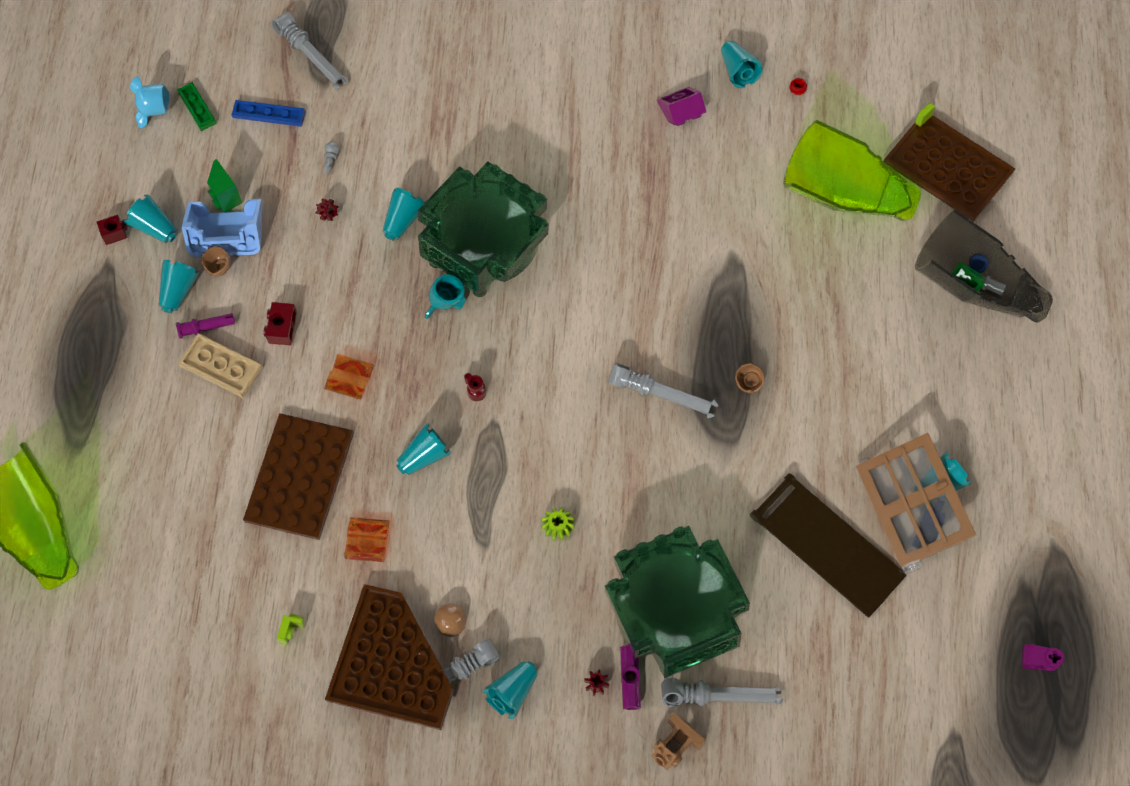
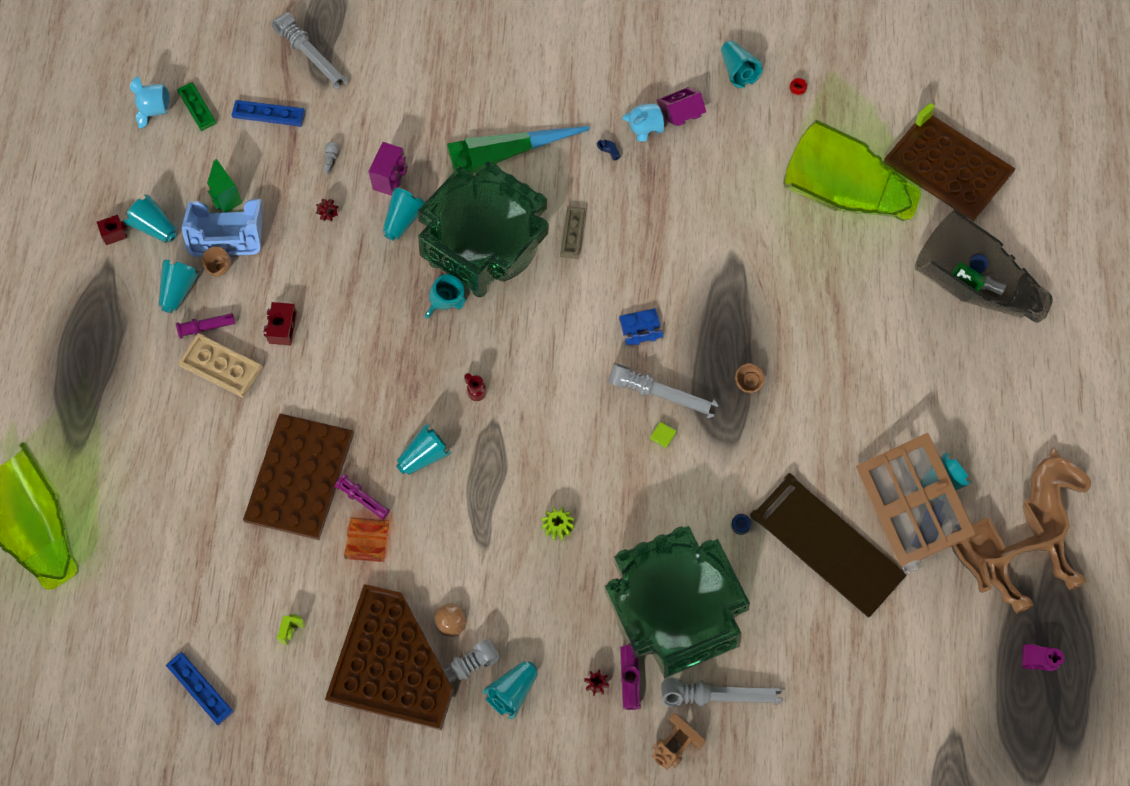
clear orange slope [324,354,374,400] -> none
none -> blue tile [166,651,234,726]
none -> magenta pin [335,474,390,520]
none -> magenta brick [368,142,408,196]
none -> green plate [447,126,590,177]
none -> dark tan tile [560,206,585,259]
none -> dark blue arm [597,139,621,161]
none -> blue plate [619,308,663,346]
none -> medium azure piece [622,103,664,141]
none -> lime tile [650,422,677,449]
none -> dark blue tile [731,514,751,535]
none -> medium nougat animal [951,447,1091,614]

